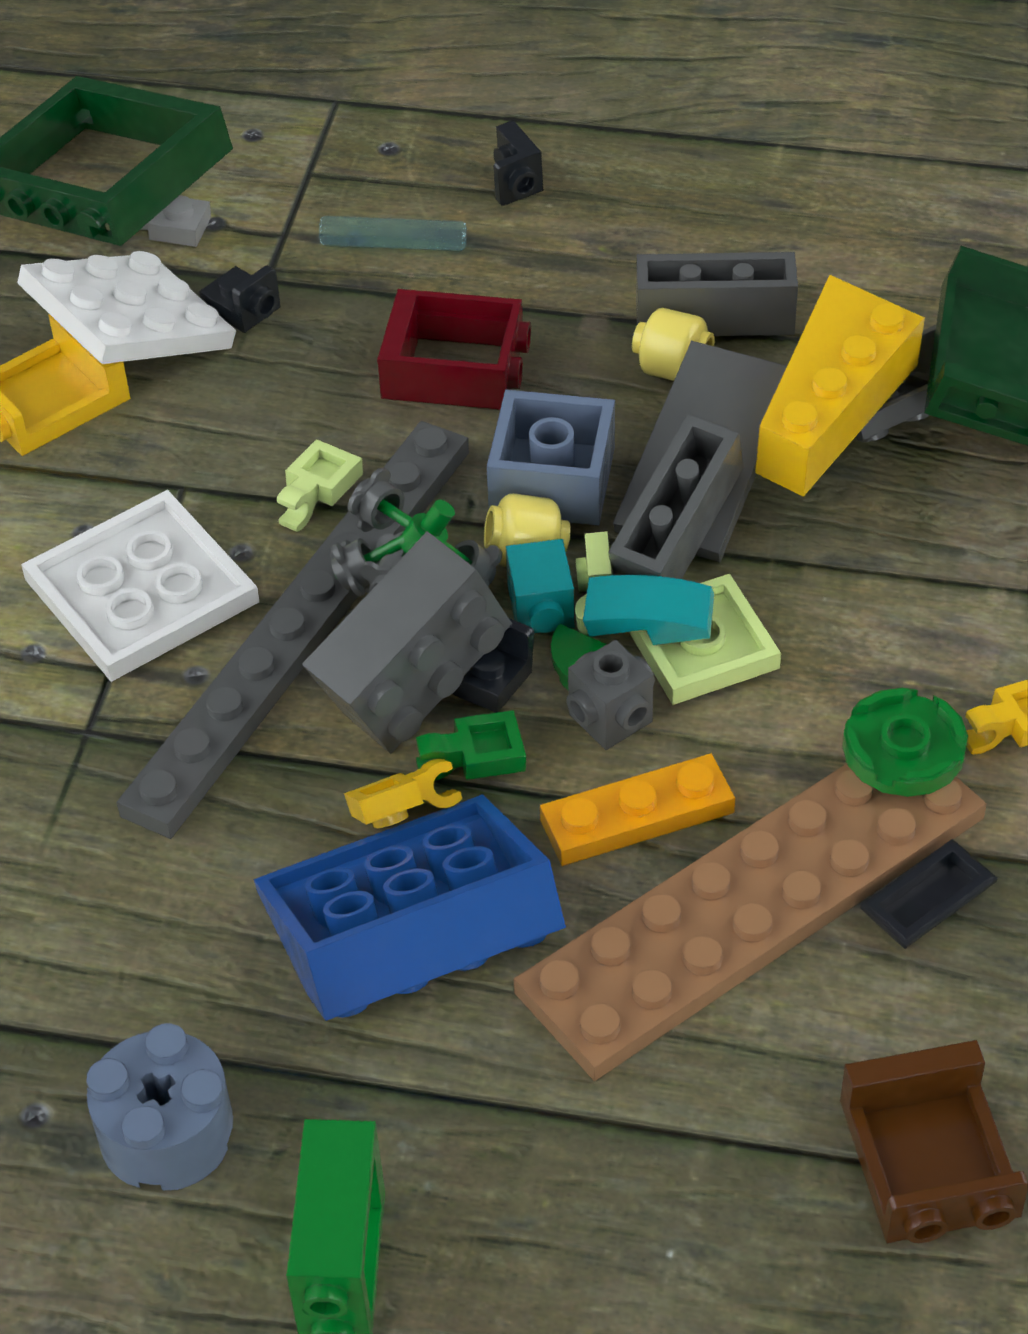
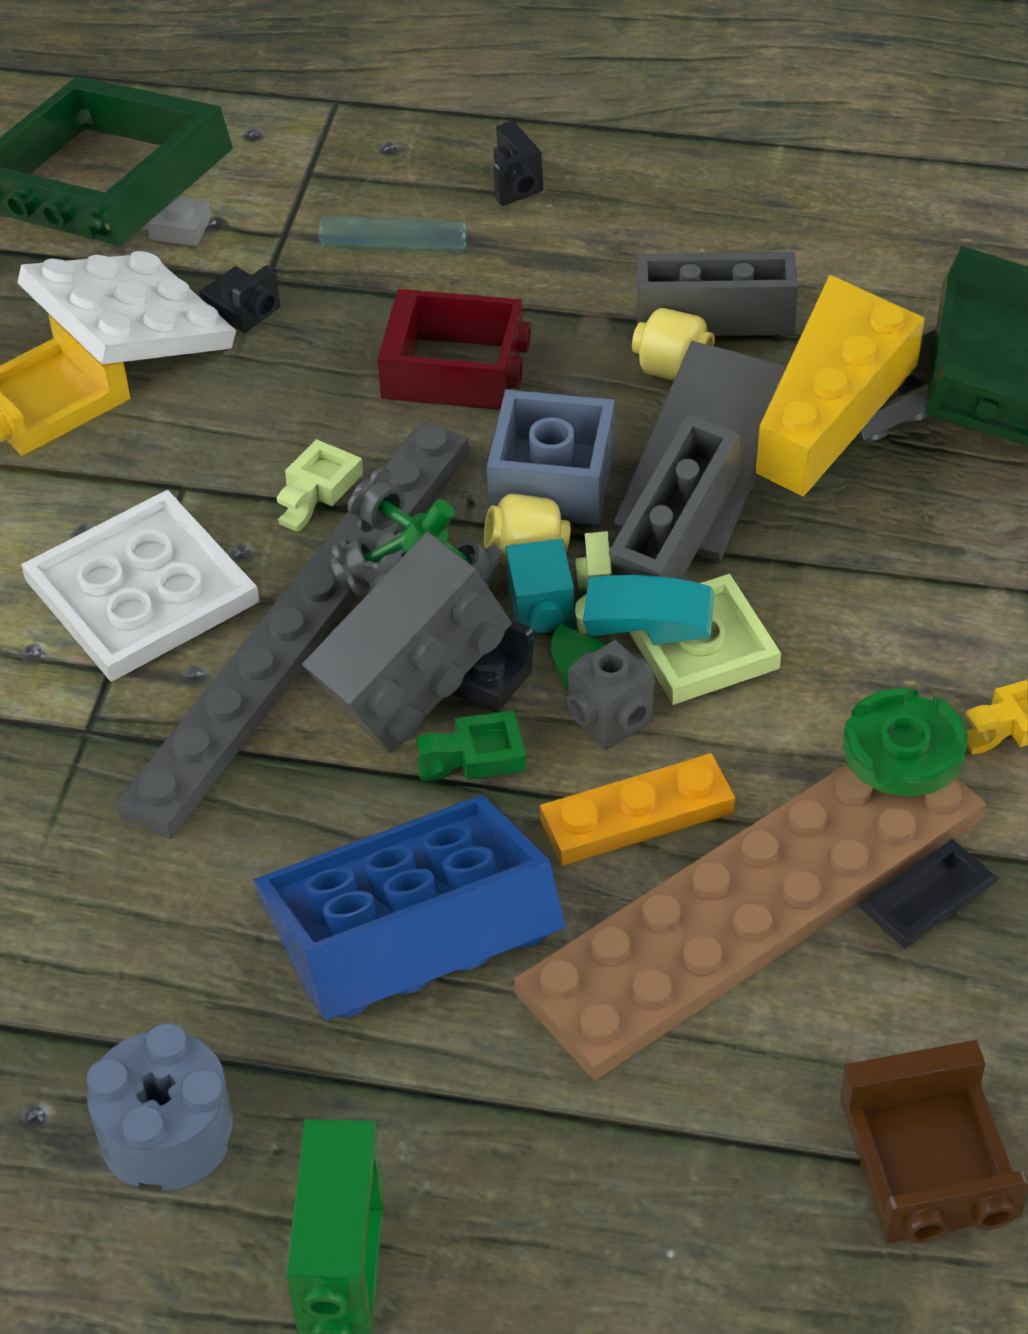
yellow plate [344,759,463,828] -> none

